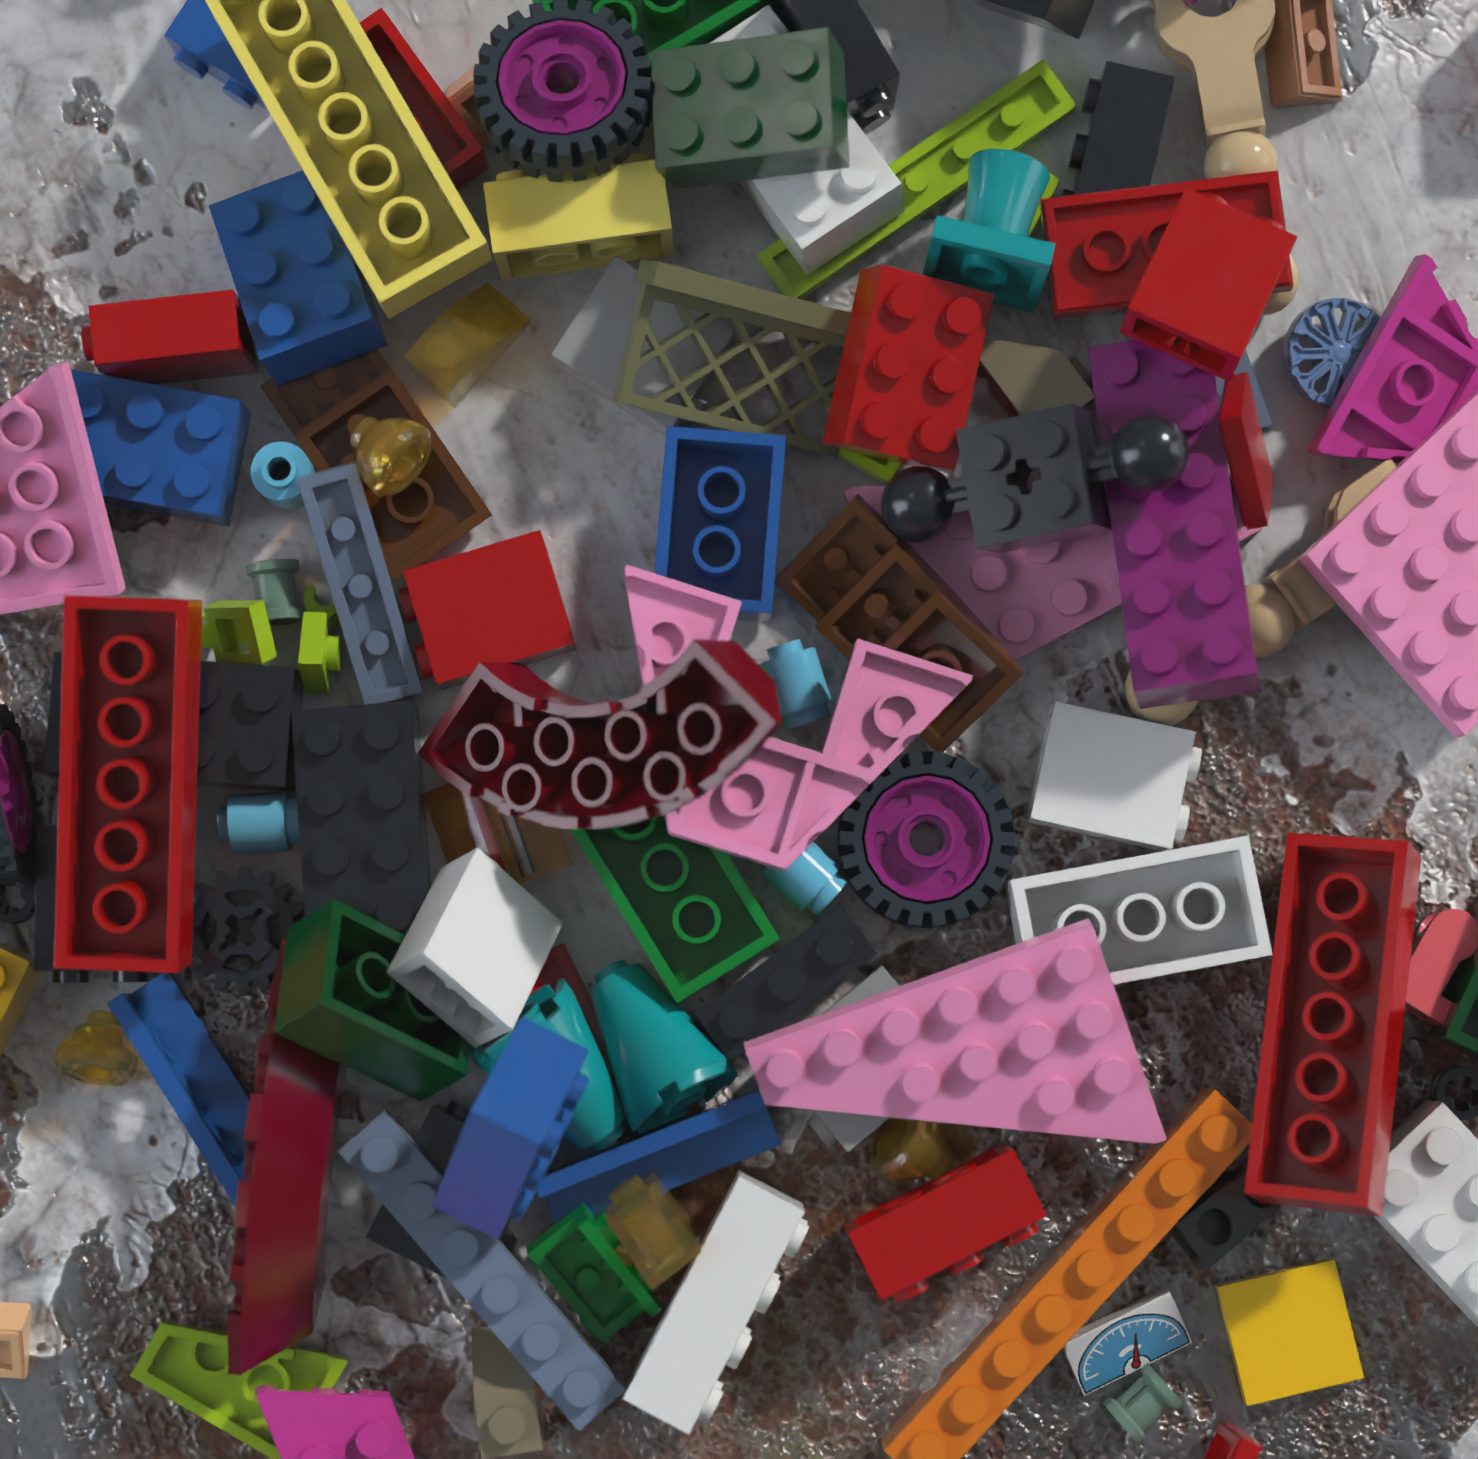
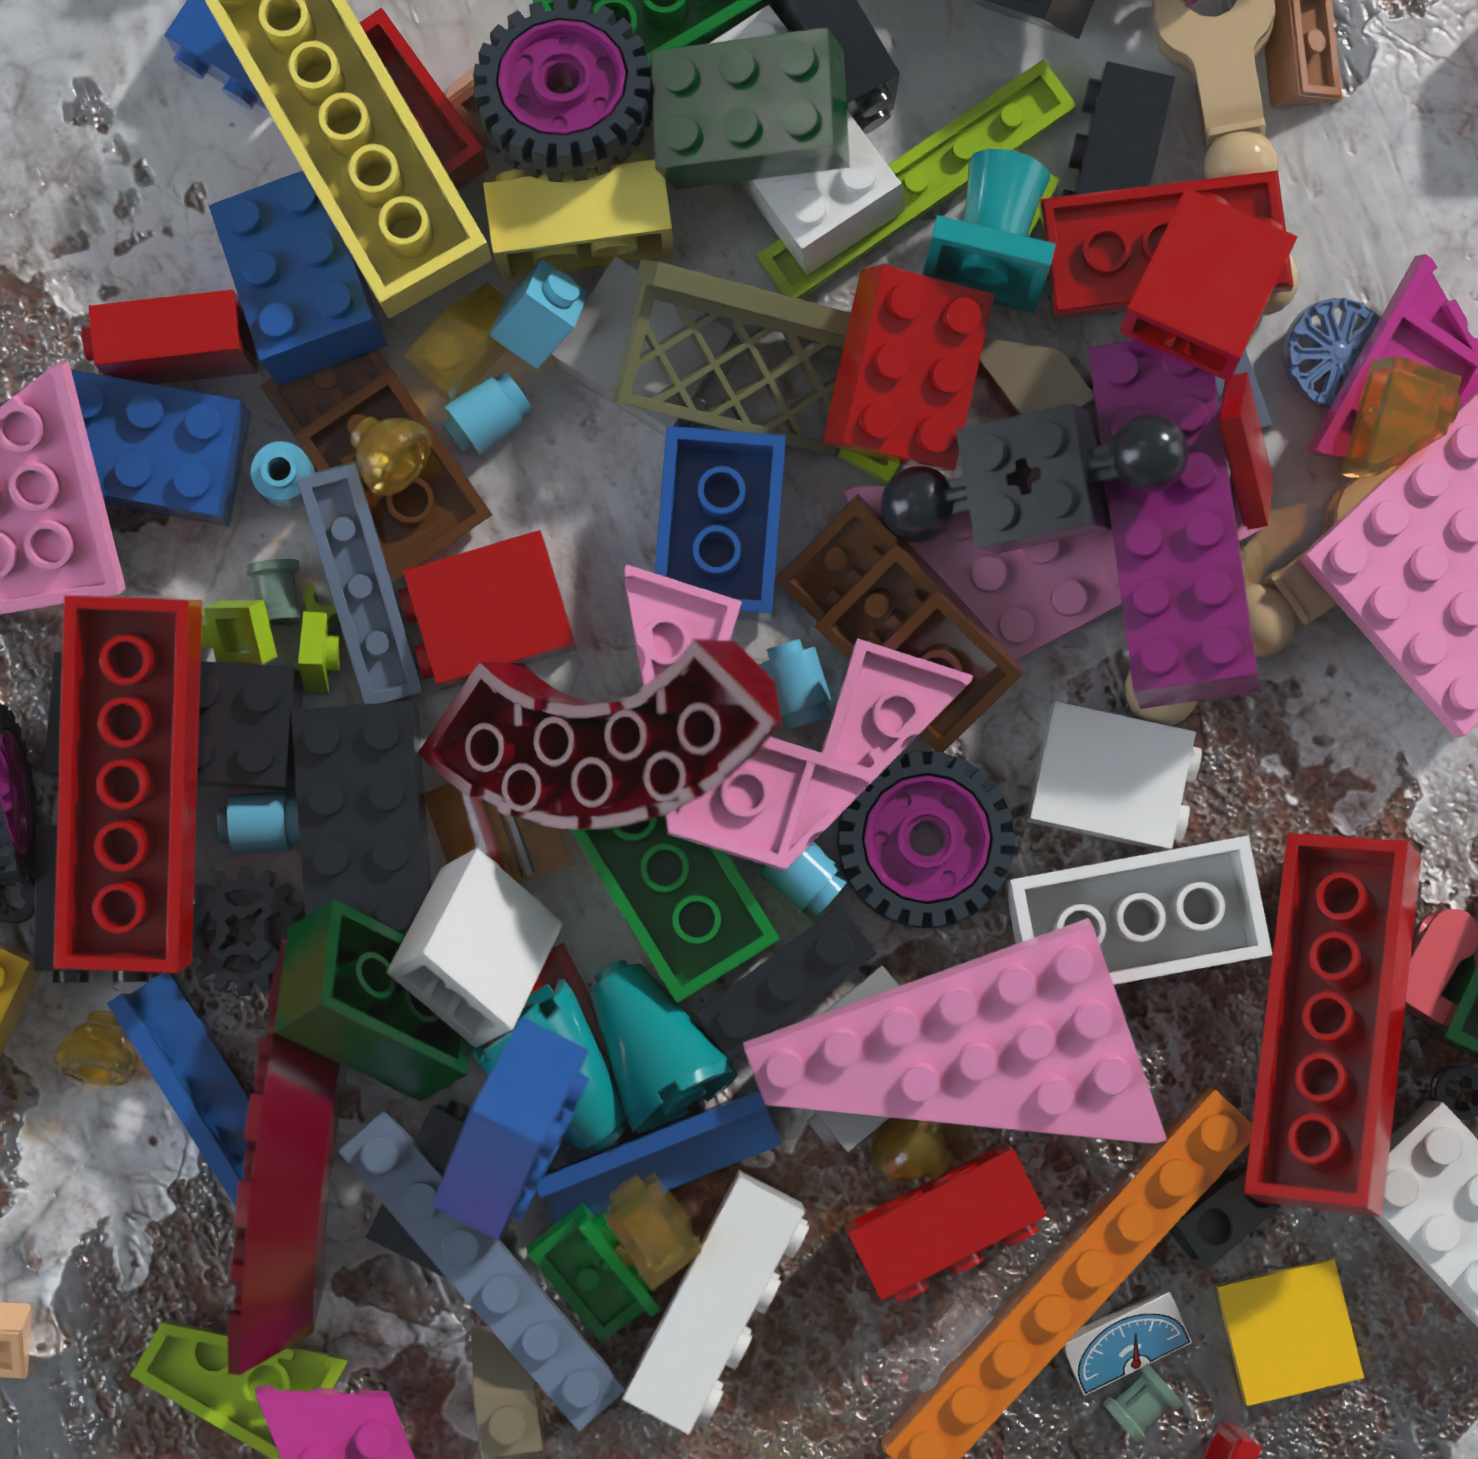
none -> medium azure brick [442,371,533,455]
none -> medium azure brick [489,259,589,369]
none -> clear yellow slope [1341,356,1462,478]

